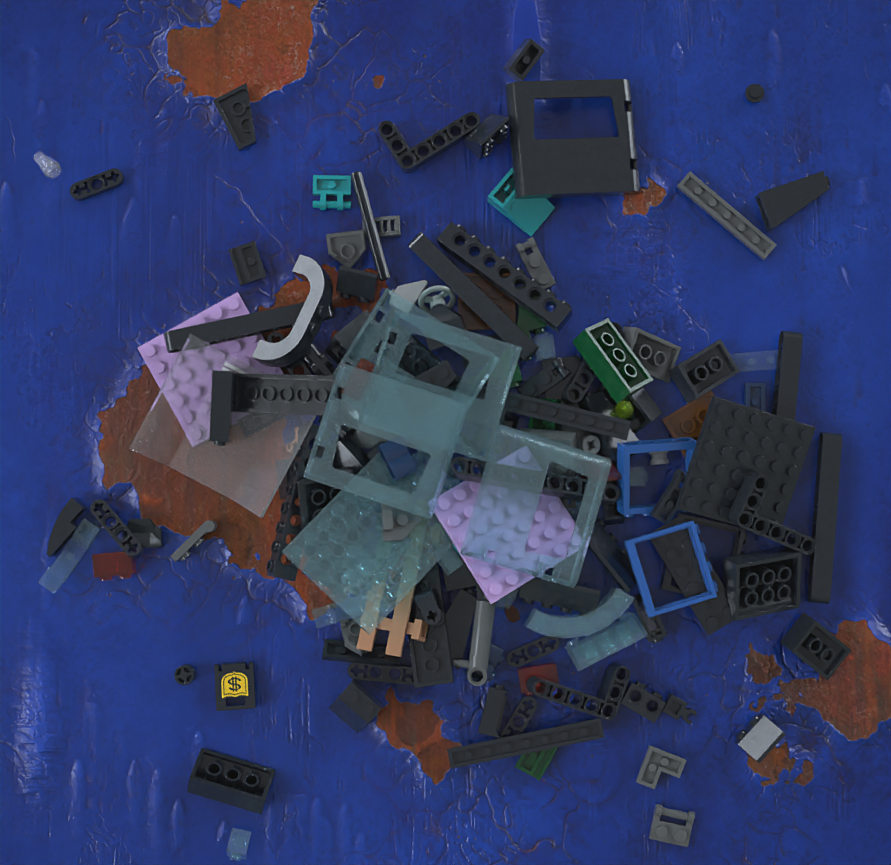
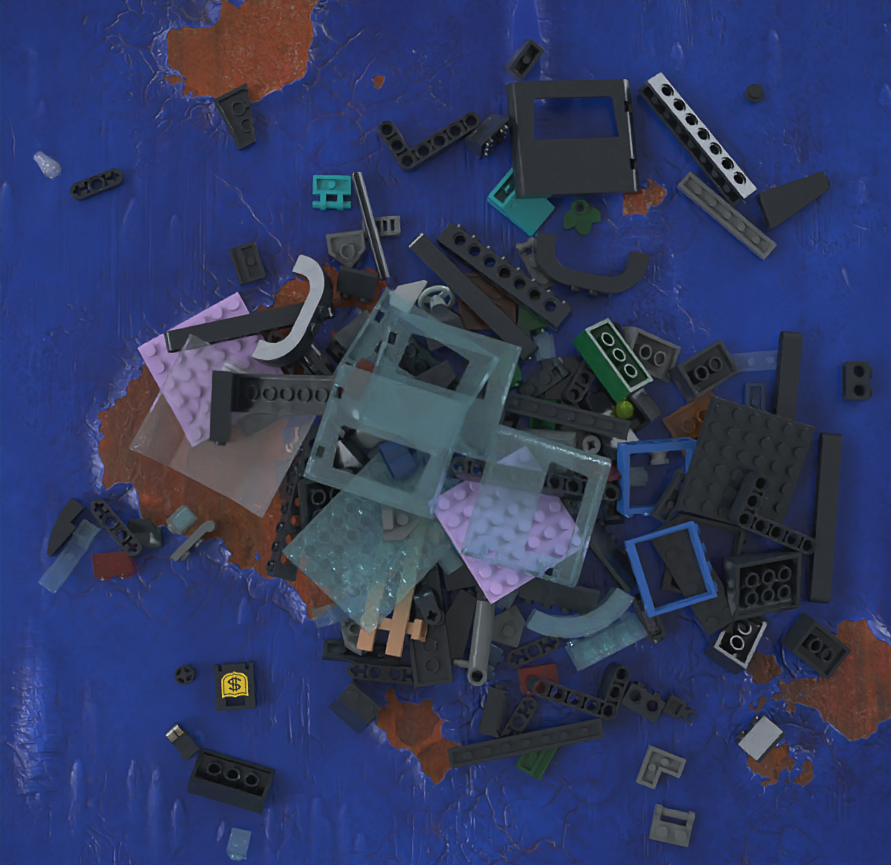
none -> black leg [165,722,202,761]
none -> clear light blue brick [166,505,199,535]
none -> dark grey plate [491,604,525,648]
none -> black arch [533,232,650,297]
none -> dark green plate [563,198,601,236]
none -> black brick [638,72,757,208]
none -> black slope [704,616,767,675]
none -> black brick [841,361,872,402]

